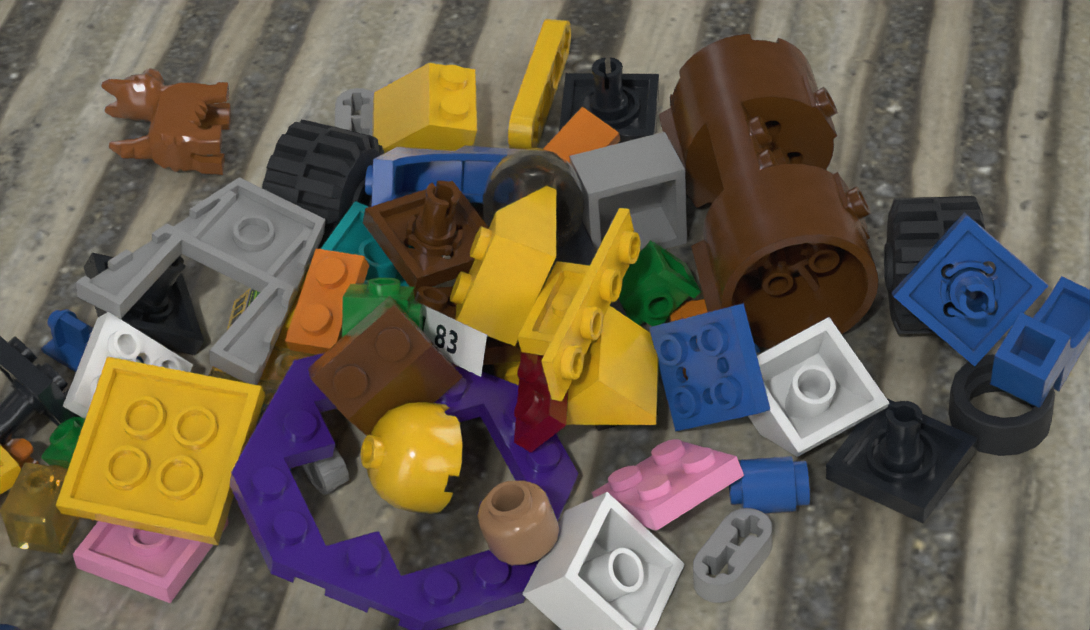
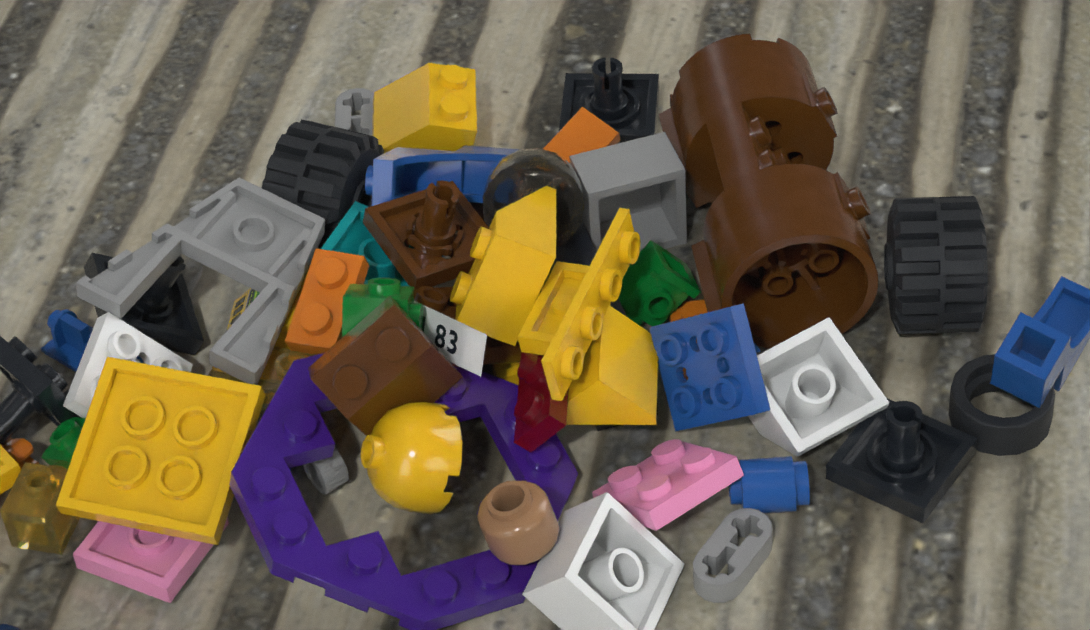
dark orange animal [101,68,231,175] -> none
yellow beam [508,19,571,152] -> none
blue plate [892,212,1048,367] -> none

